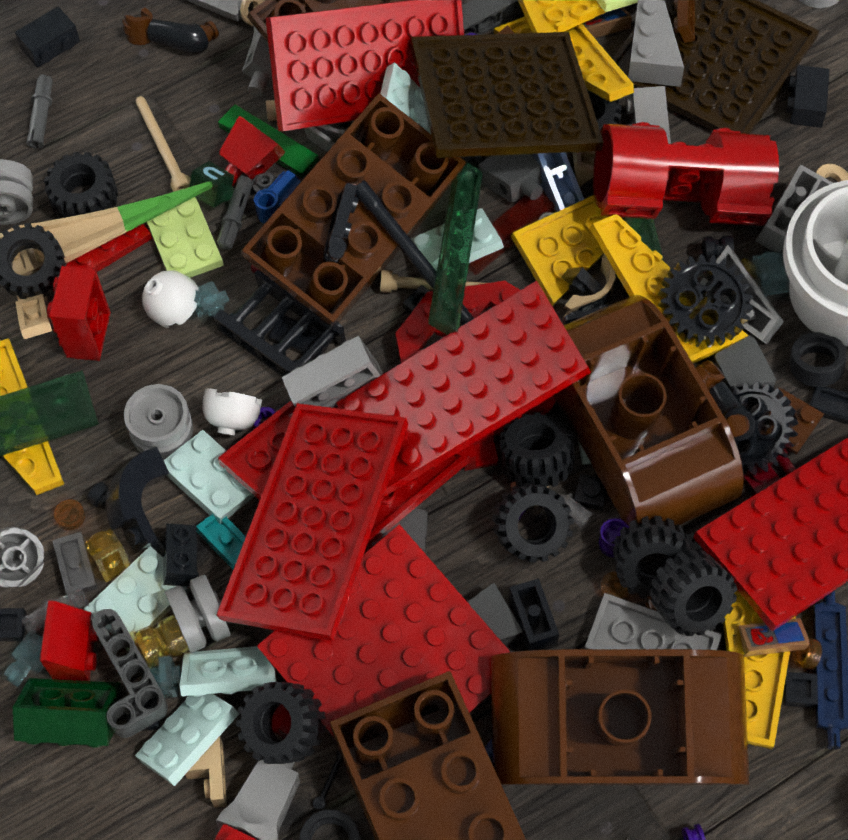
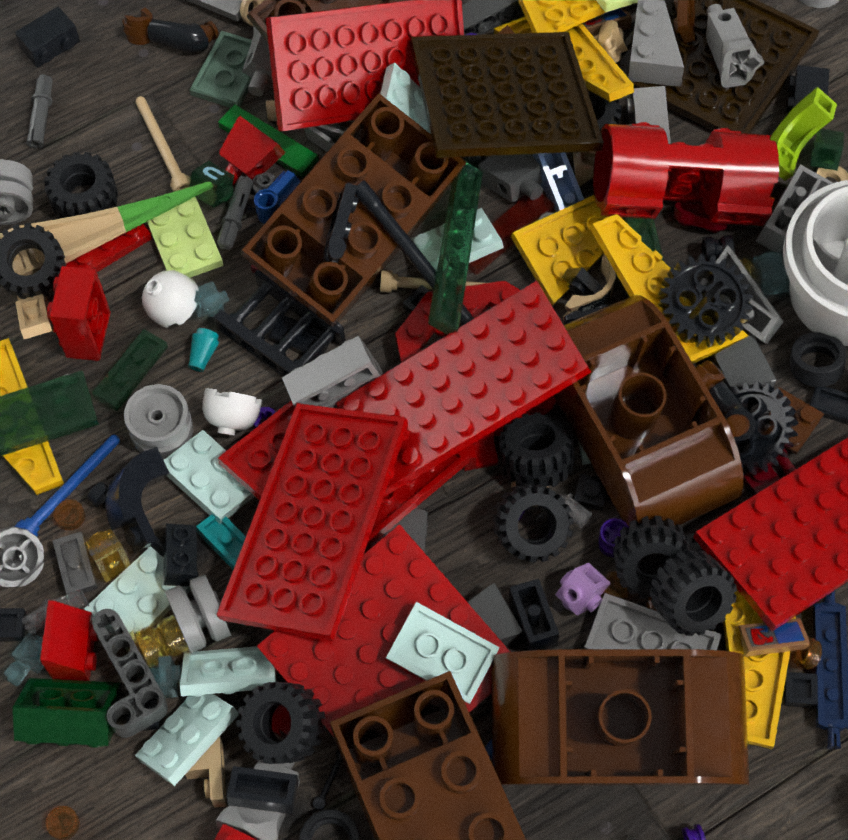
none -> blue piece [14,435,120,536]
none -> clear orange tile [46,806,80,840]
none -> clear green plate [92,329,168,411]
none -> teal cone [188,328,219,372]
none -> sand green tile [190,31,252,108]
none -> black piece [227,766,298,814]
none -> light aqua plate [386,602,500,704]
none -> lavender brick [555,563,610,615]
none -> tan arm [594,20,628,63]
none -> dark red plate [673,201,728,233]
none -> light grey piece [706,4,764,88]
none -> lime arch [770,87,837,181]
none -> clear green brick [810,129,844,171]

